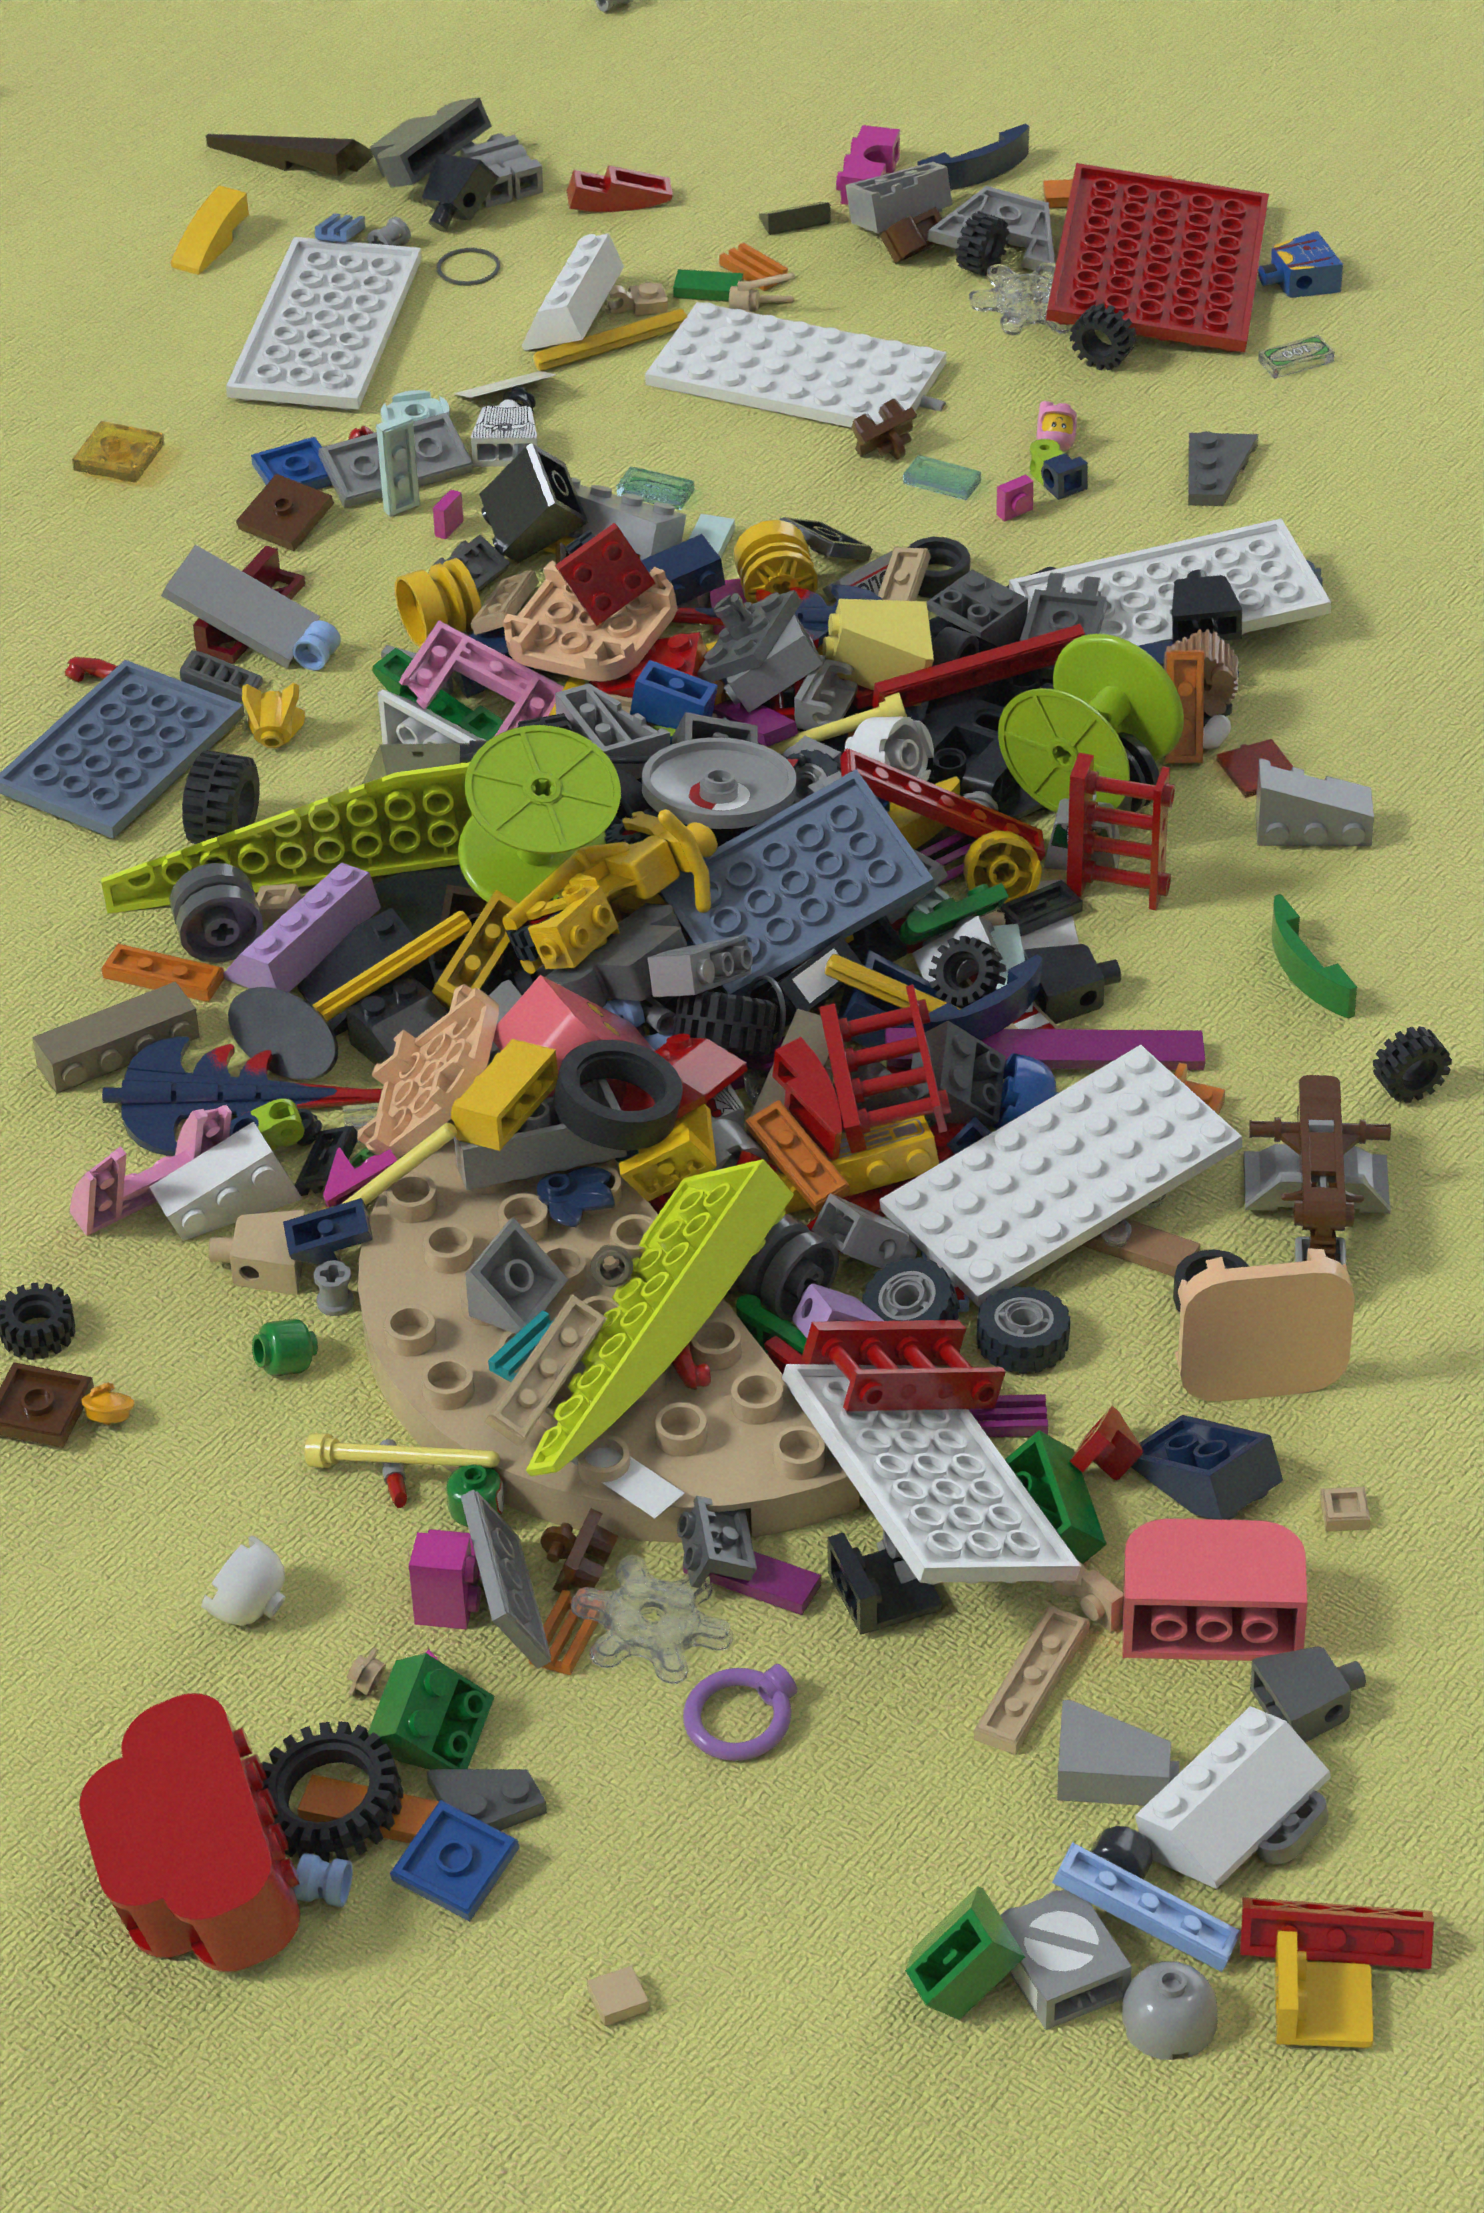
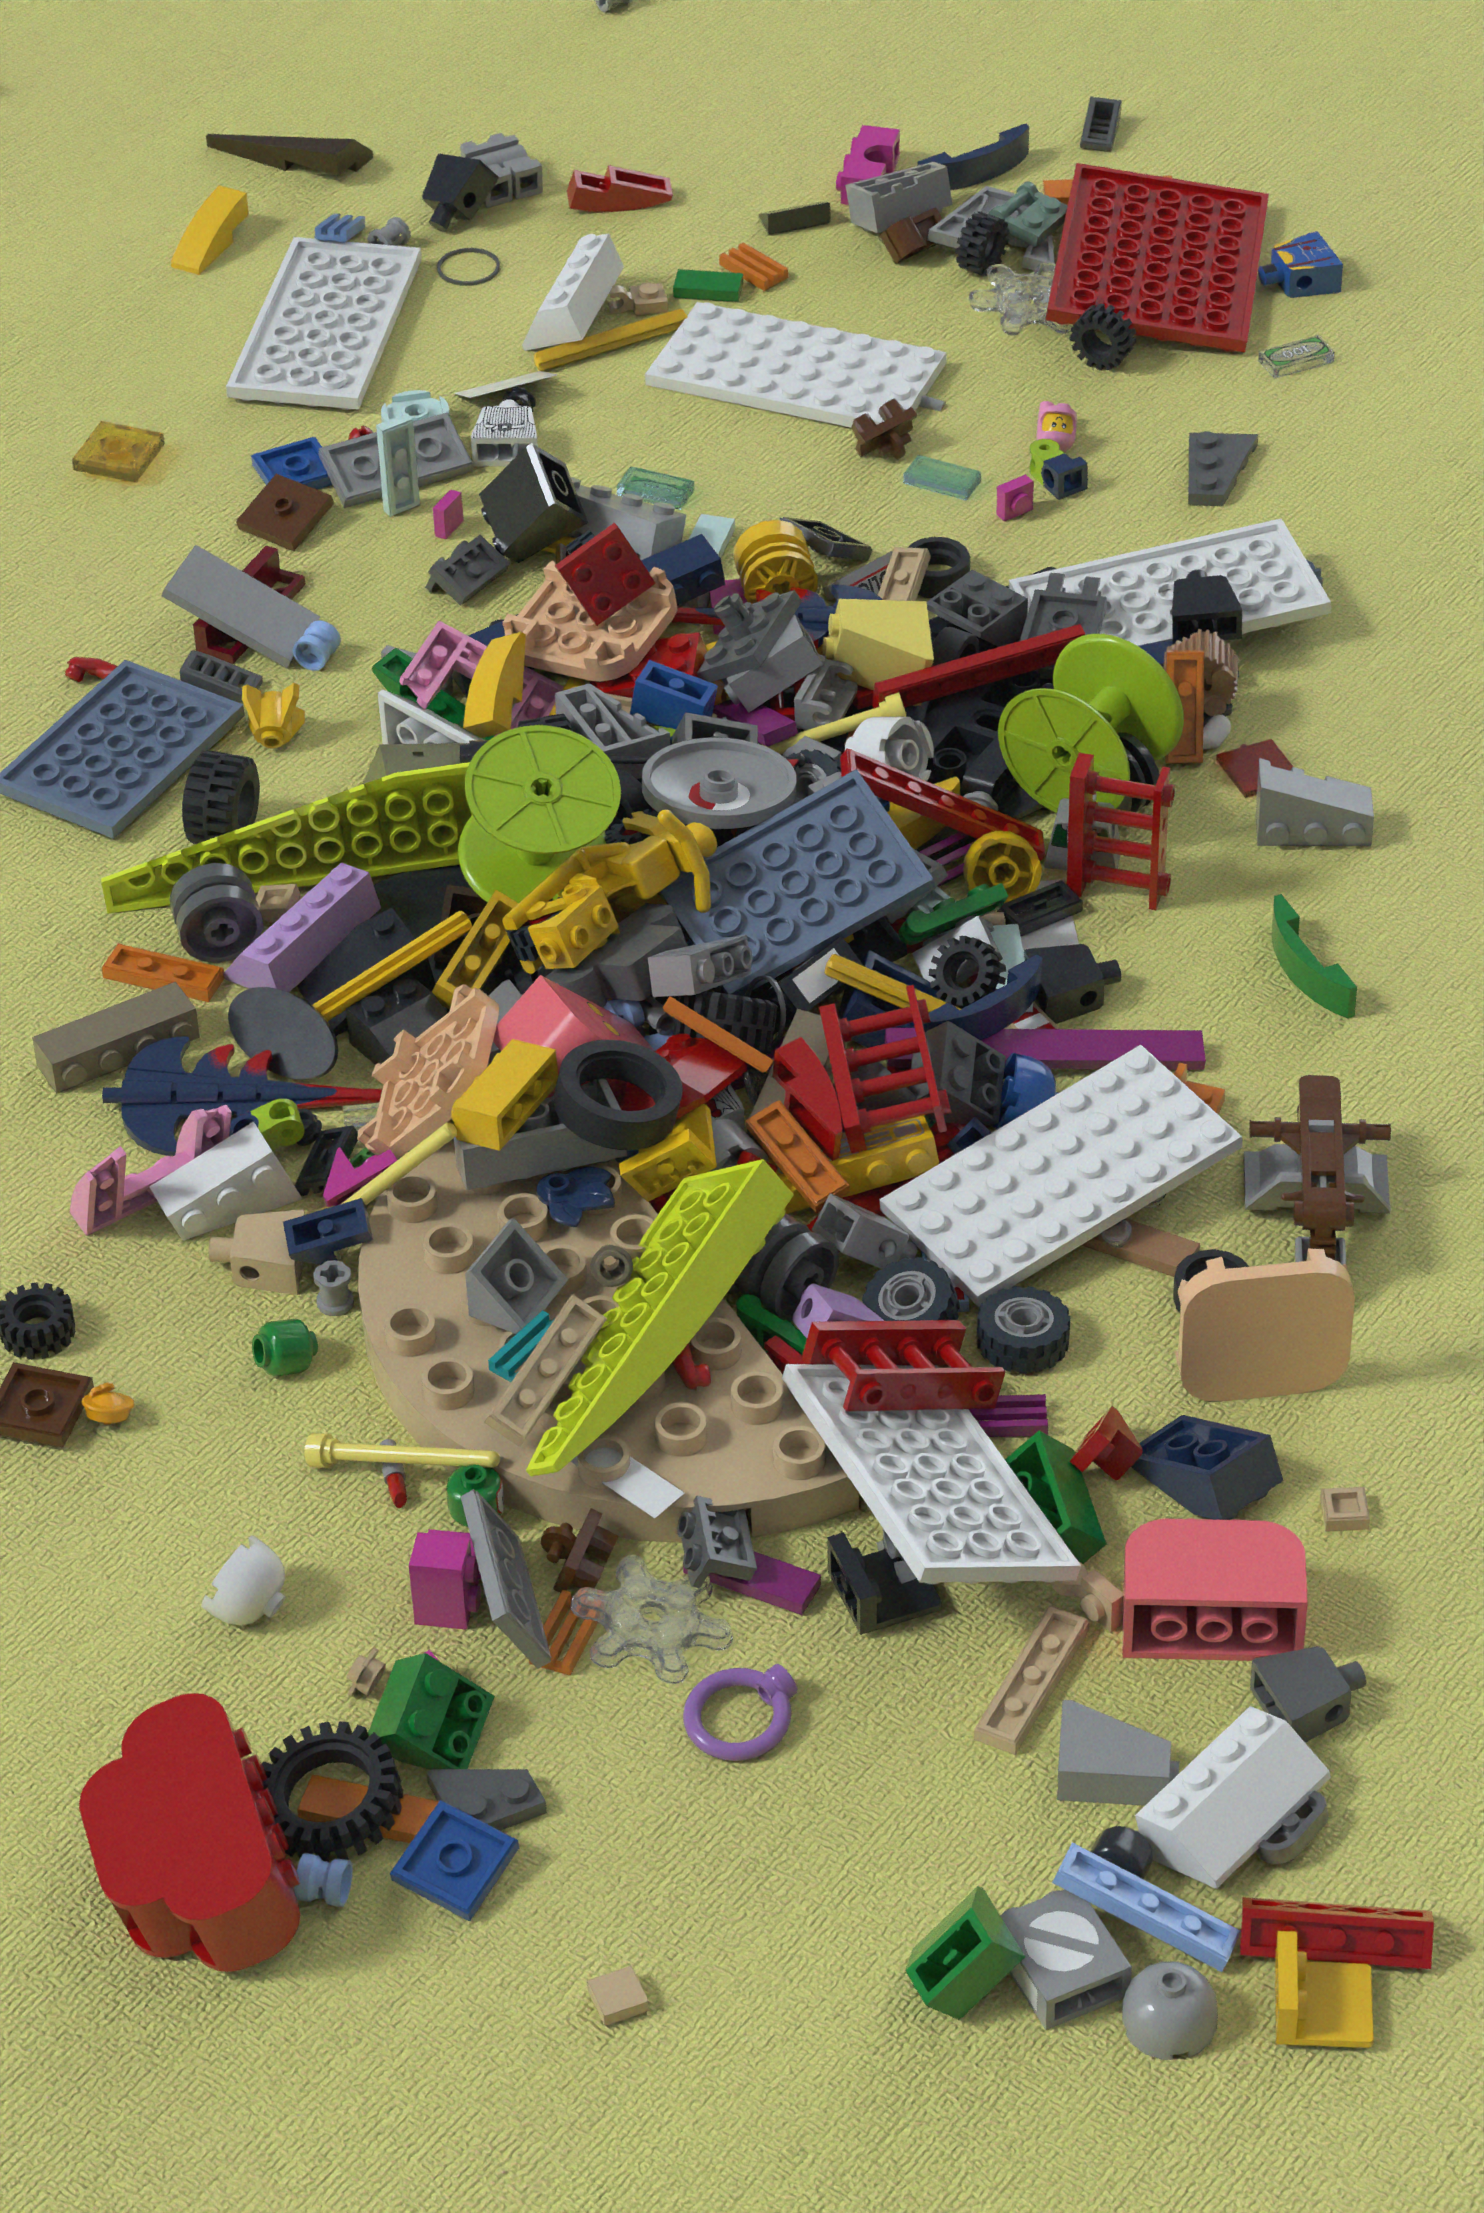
dark grey brick [370,97,492,187] -> none
yellow wheel [395,558,481,648] -> none
tan tile [470,570,539,635] -> none
tan plant [729,273,795,315] -> none
black tyre [1373,1026,1452,1103] -> none
none -> yellow slope [463,632,526,738]
none -> orange tile [663,996,774,1073]
none -> sand green plate [988,181,1068,247]
none -> dark grey slope [1080,96,1122,152]

